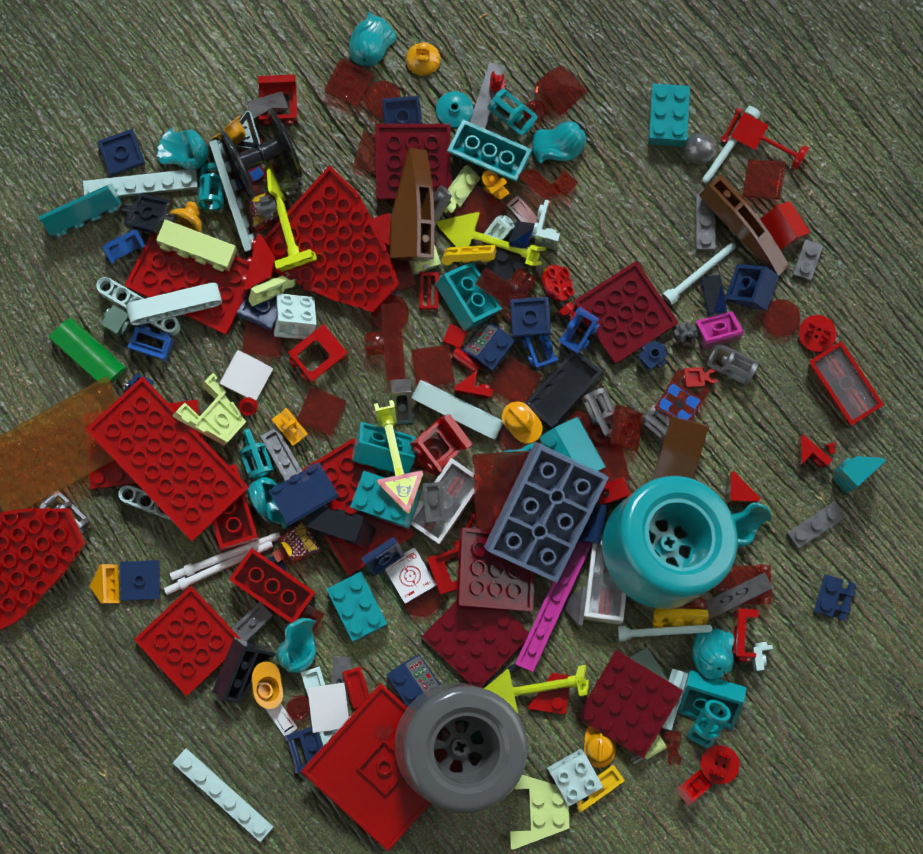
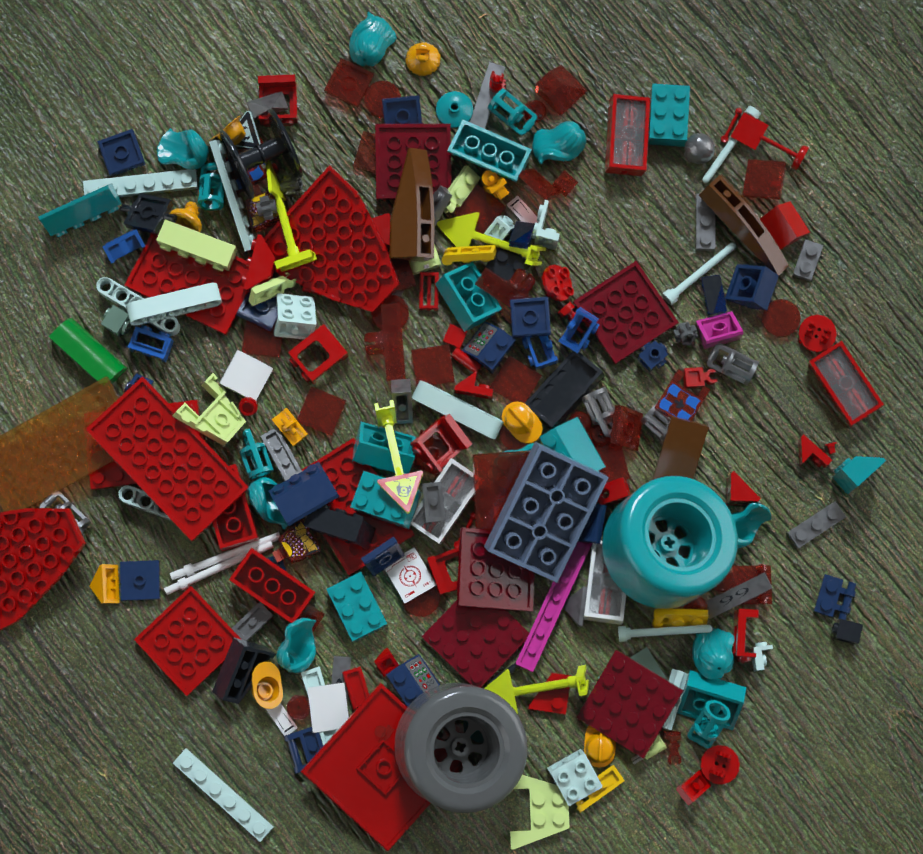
none -> red slope [374,648,399,677]
none -> brick [605,94,650,176]
none -> black brick [831,619,863,645]

